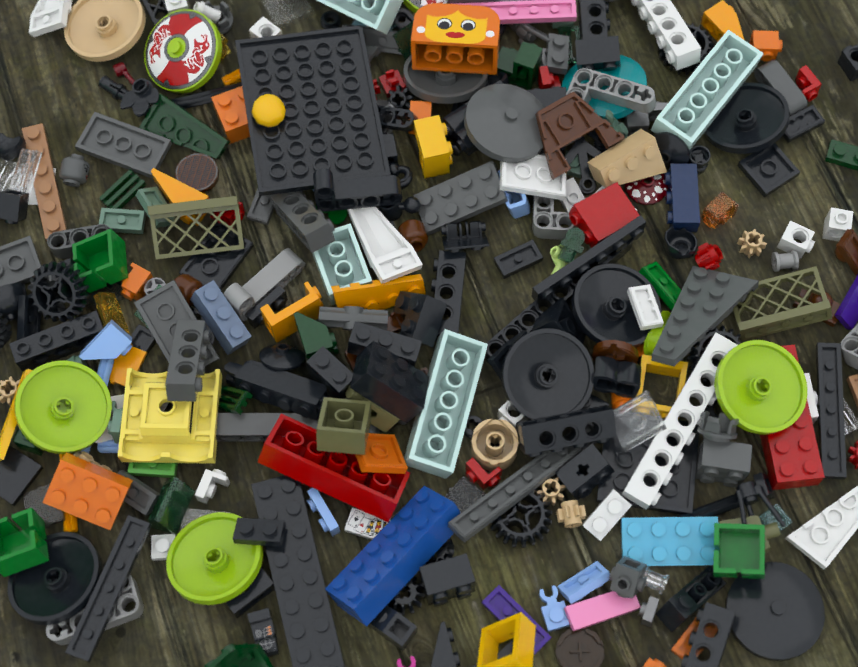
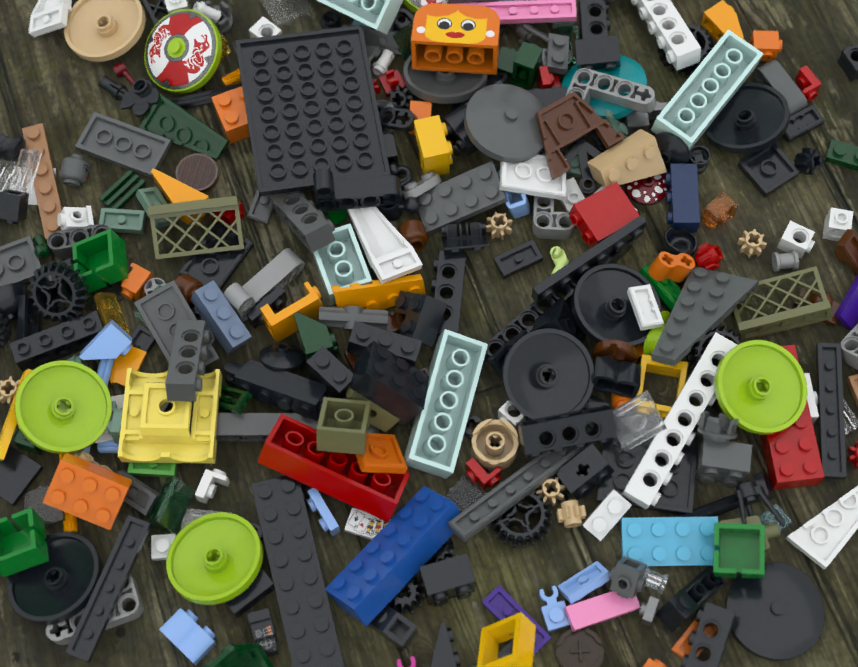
black plate [232,518,286,547] -> none
yellow hair [251,94,286,128] -> none
clear green hips [557,227,585,263] -> none
none -> dark green arm [33,235,50,258]
none -> white brick [57,205,94,231]
none -> light blue brick [159,608,217,665]
none -> white pin [372,49,395,77]
none -> light grey plate [402,171,442,200]
none -> tan gear [486,212,513,240]
none -> orange axle [648,251,695,283]
none -> black gear [794,148,822,175]

